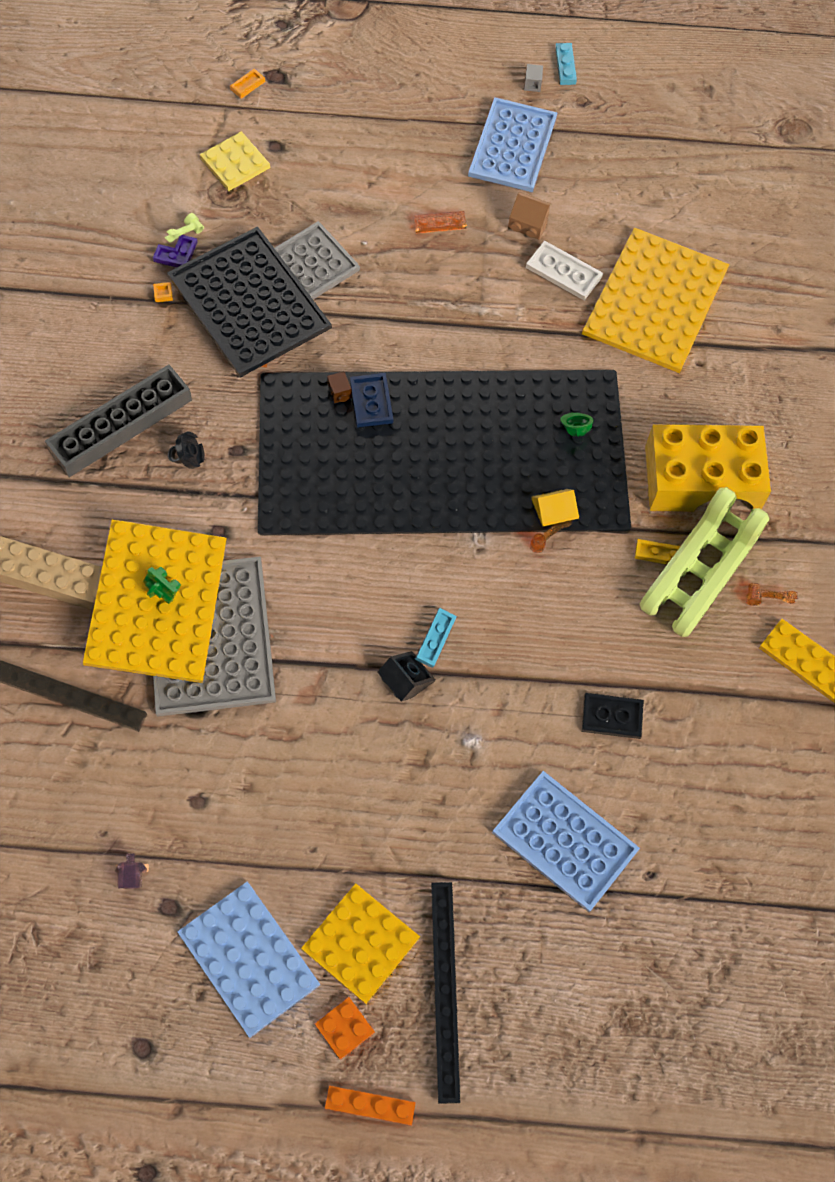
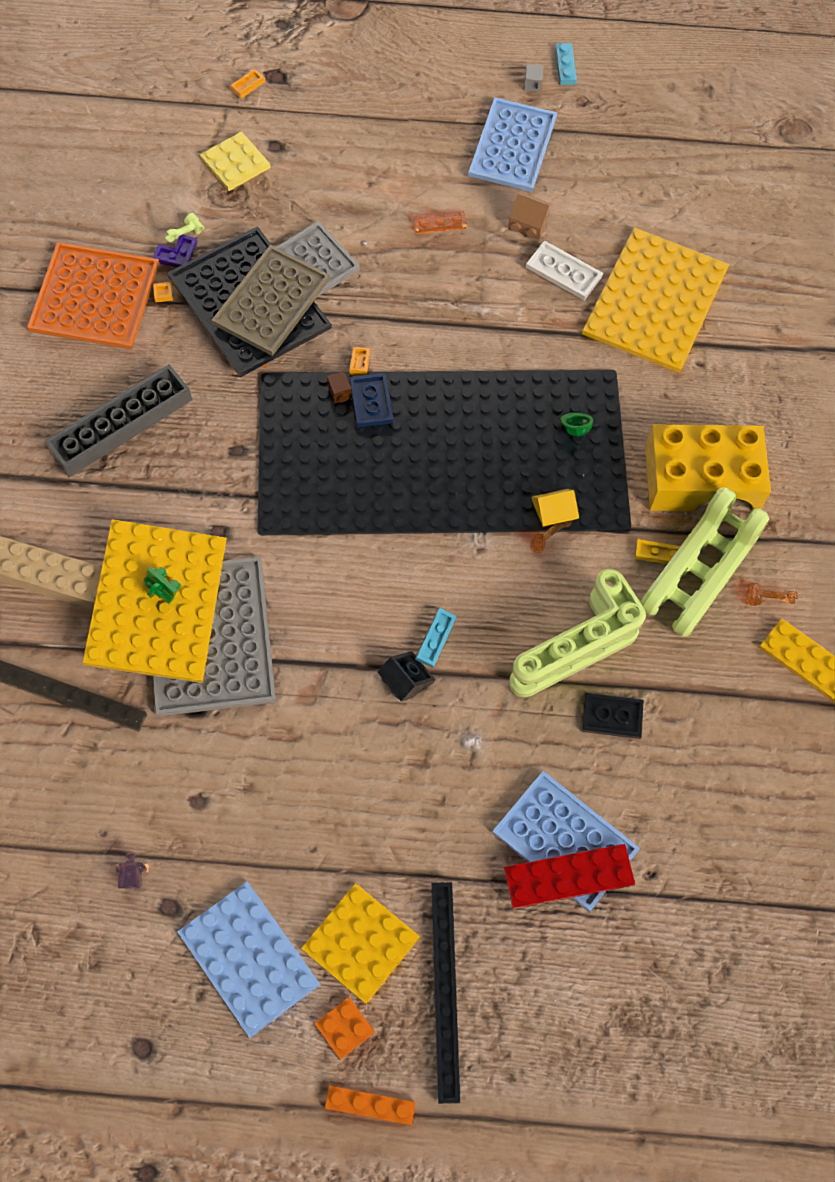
black tile [168,431,205,469] -> none
none -> orange plate [27,242,159,350]
none -> dark tan plate [212,244,330,356]
none -> light orange plate [349,347,371,376]
none -> red plate [504,844,635,909]
none -> yellowish green beam [509,569,646,698]

